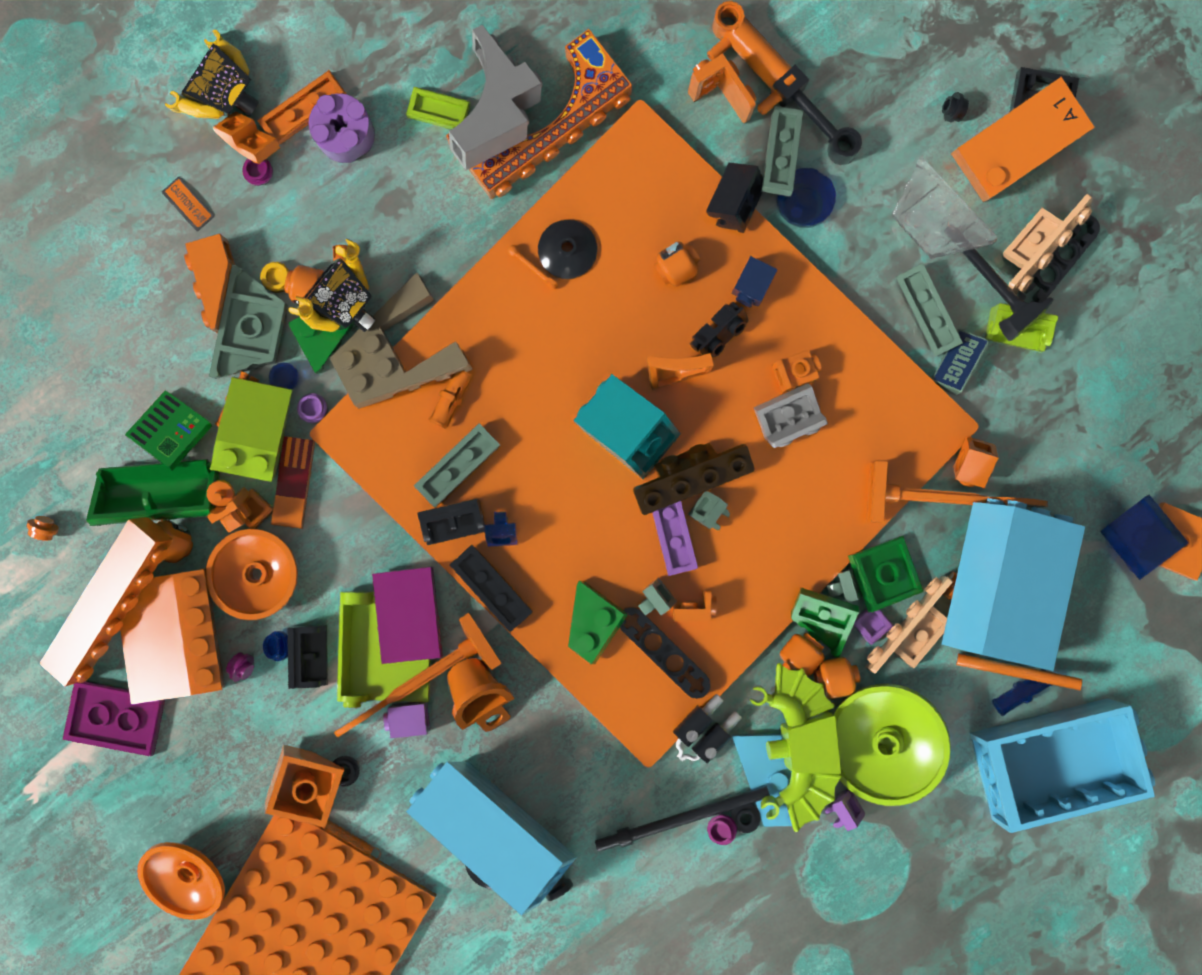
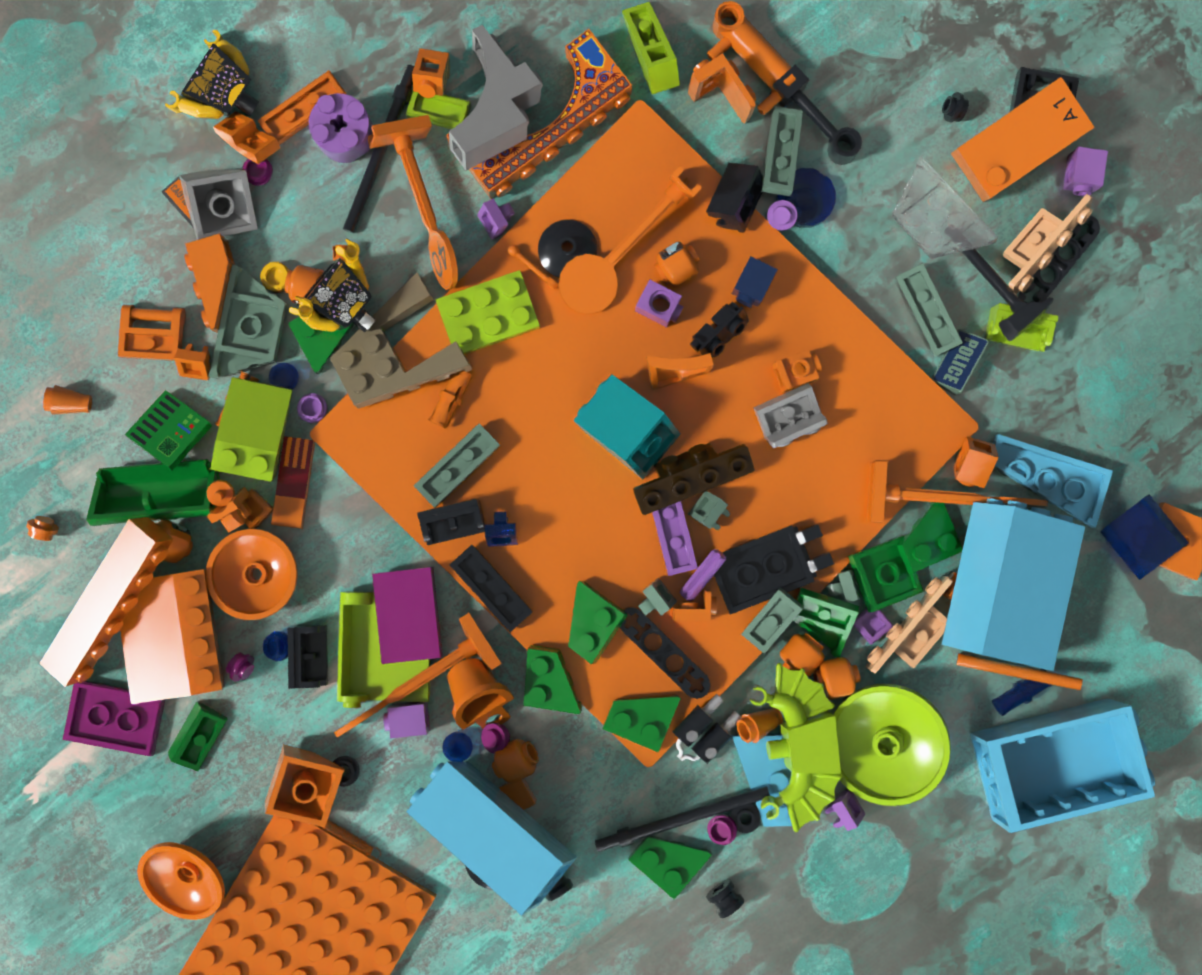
none -> orange cone [43,385,92,415]
none -> orange plate [118,304,186,361]
none -> green slope [168,702,228,771]
none -> orange tile [174,343,211,381]
none -> light grey slope [179,170,258,240]
none -> black bar [343,65,414,234]
none -> orange piece [368,115,458,290]
none -> orange brick [412,48,450,98]
none -> lime plate [435,270,540,354]
none -> clear blue plate [442,732,473,762]
none -> medium lavender tile [477,199,515,240]
none -> magenta plate [481,723,510,754]
none -> orange head [492,738,539,784]
none -> orange slope [499,778,537,810]
none -> green wing [523,645,582,714]
none -> orange piece [558,166,702,314]
none -> green wing [602,695,681,752]
none -> lime slope [622,1,680,94]
none -> green wing [628,835,712,900]
none -> medium lavender brick [635,279,684,327]
none -> medium lavender axle [680,549,726,602]
none -> black wheel [706,879,745,918]
none -> black tile [714,524,834,615]
none -> orange cone [737,708,783,743]
none -> sand green plate [741,587,804,654]
none -> medium lavender plate [767,200,798,230]
none -> green wing [897,502,963,574]
none -> medium azure wing [993,434,1113,528]
none -> medium lavender brick [1063,146,1108,196]

